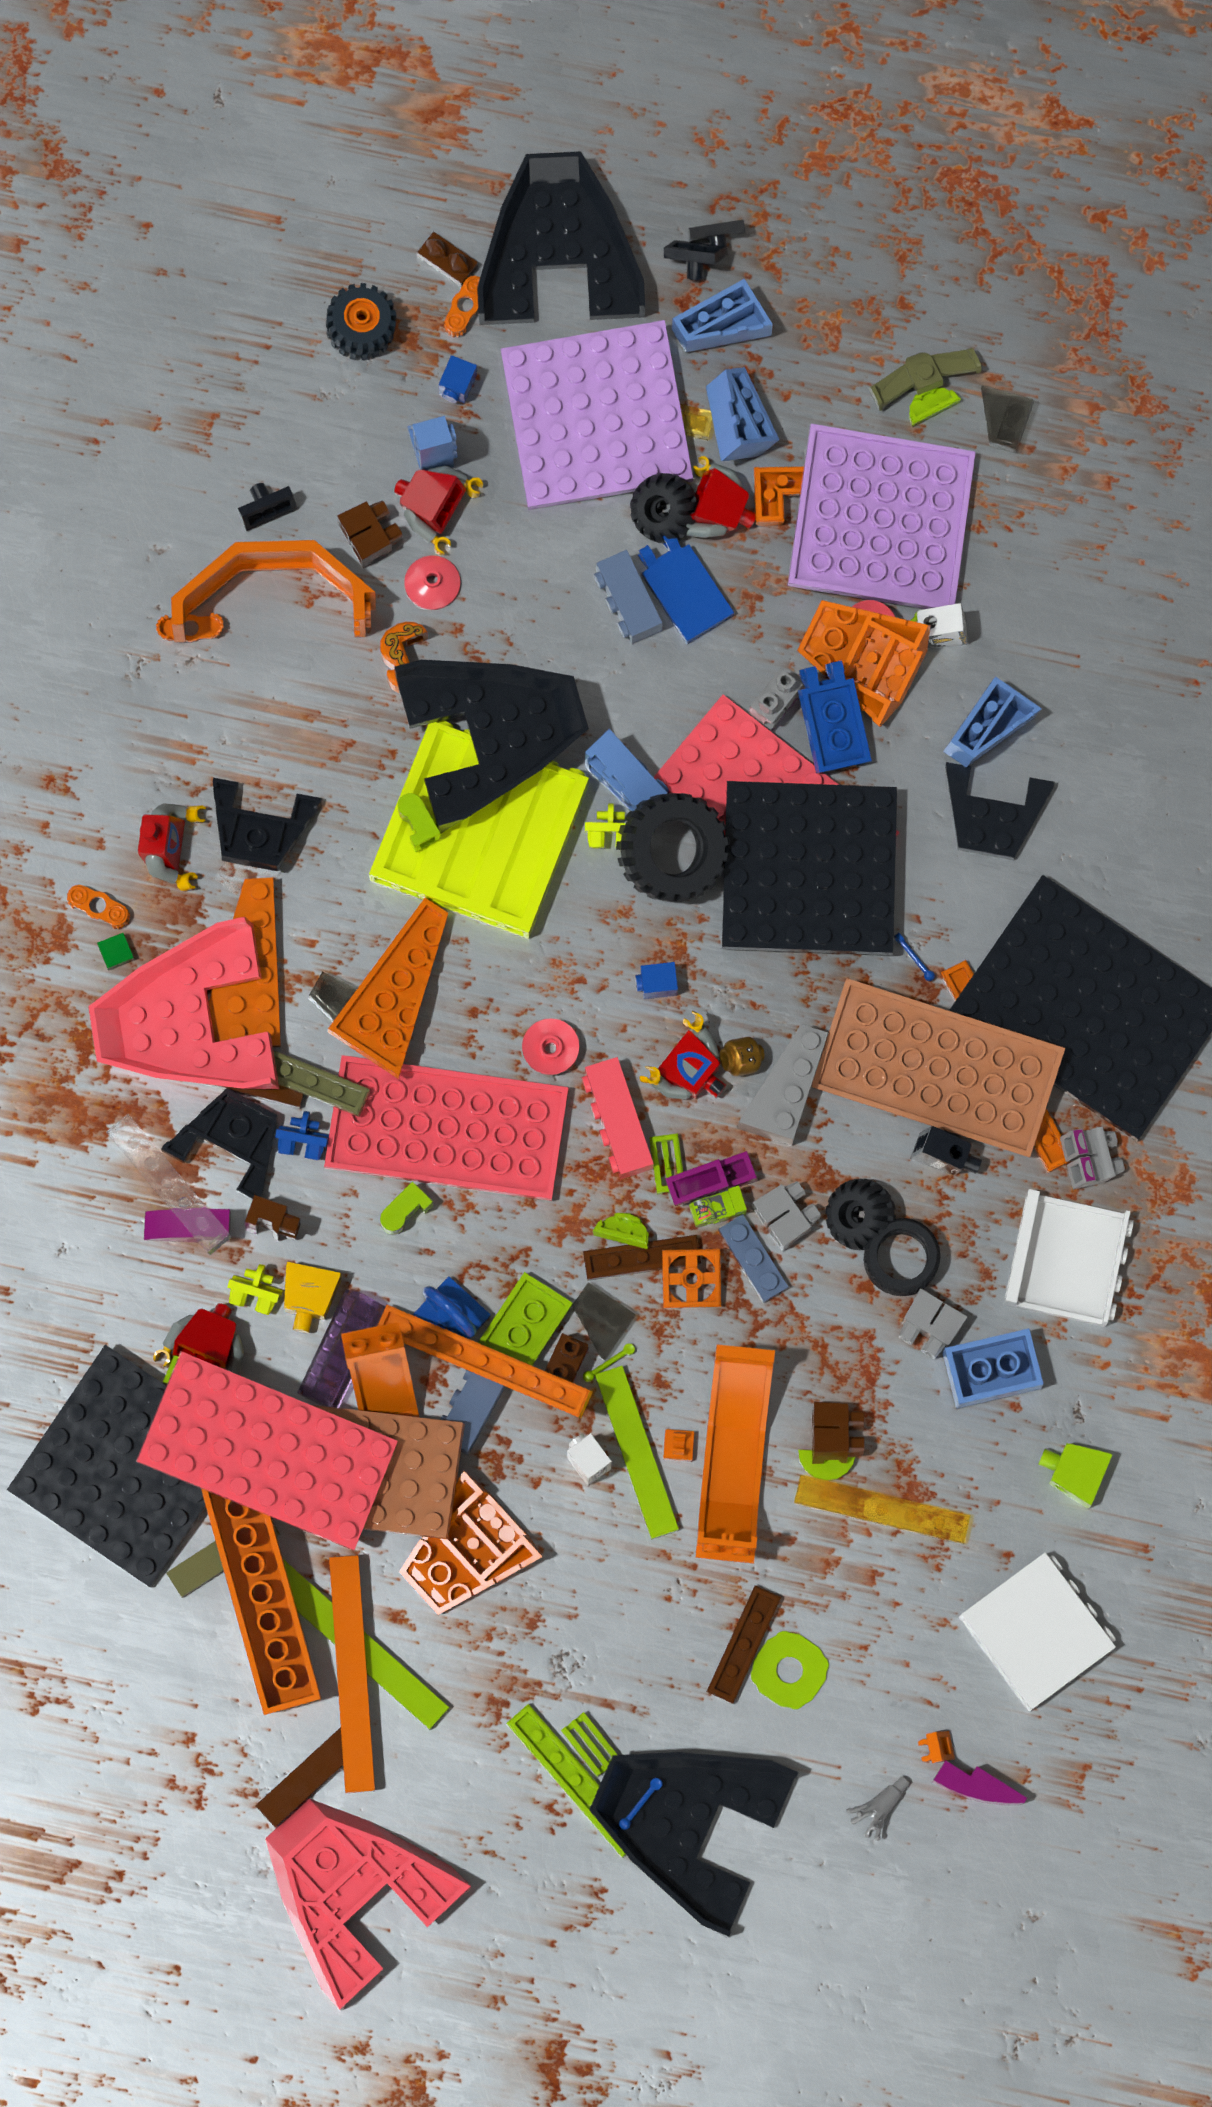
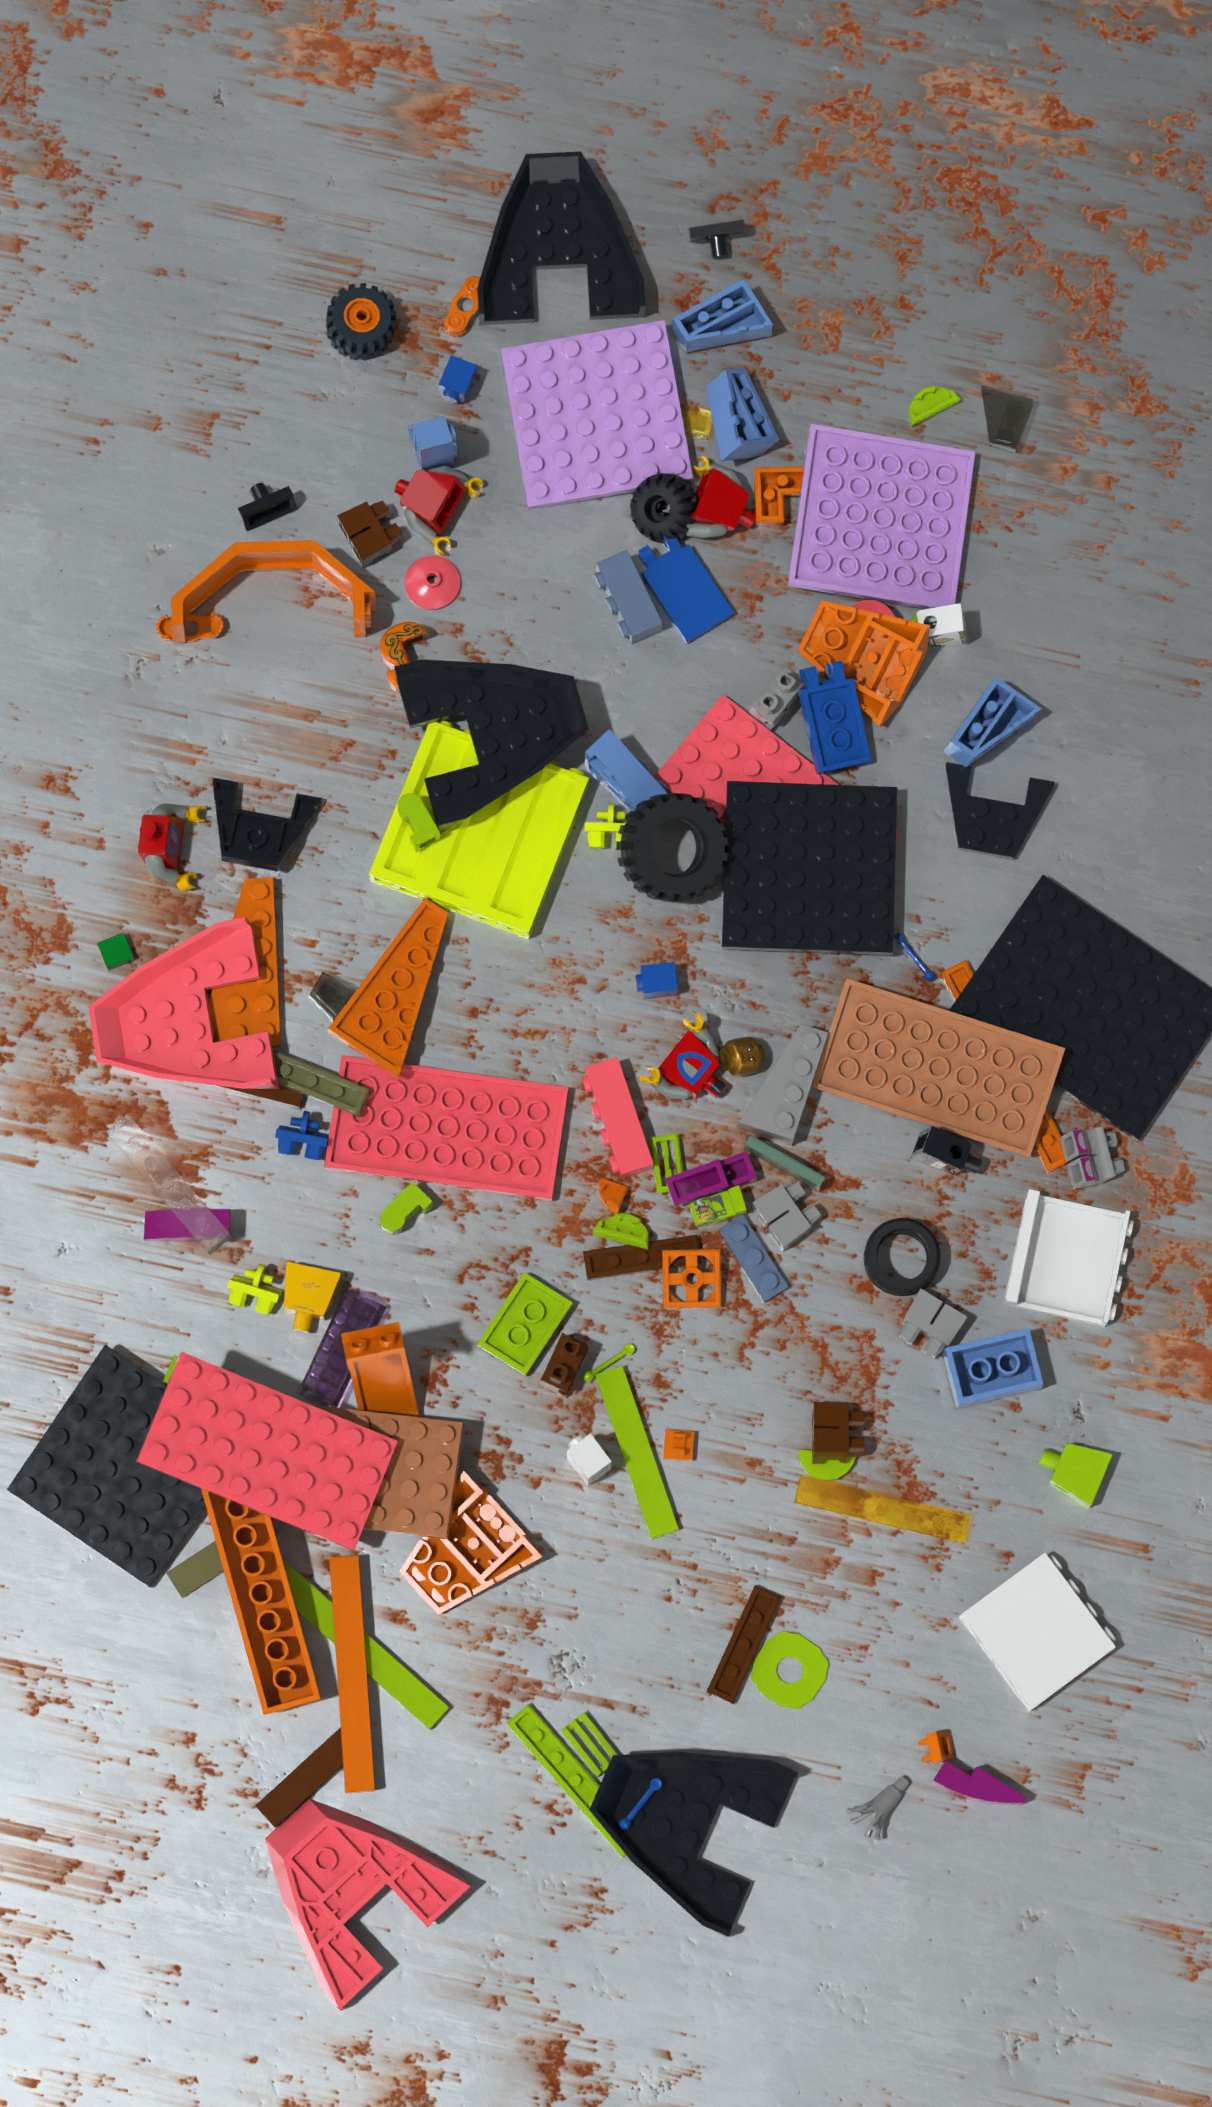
orange piece [67,885,130,929] -> none
red torso [153,1303,244,1375] -> none
black wing [161,1088,278,1200] -> none
reddish brown hips [245,1195,301,1241] -> none
orange tile [378,1305,593,1418] -> none
blue tile [412,1276,491,1339] -> none
reddish brown tile [417,231,478,287] -> none
sand blue brick [440,1370,506,1455] -> none
coral dish [522,1019,579,1075] -> none
clear smoke wing [572,1282,636,1361] -> none
black tile [664,240,726,280] -> none
orange panel [695,1344,775,1564] -> none
black wheel [825,1179,896,1250] -> none
olive plate [868,348,982,411] -> none
none -> orange tile [598,1177,628,1214]
none -> sand green tile [744,1136,825,1192]

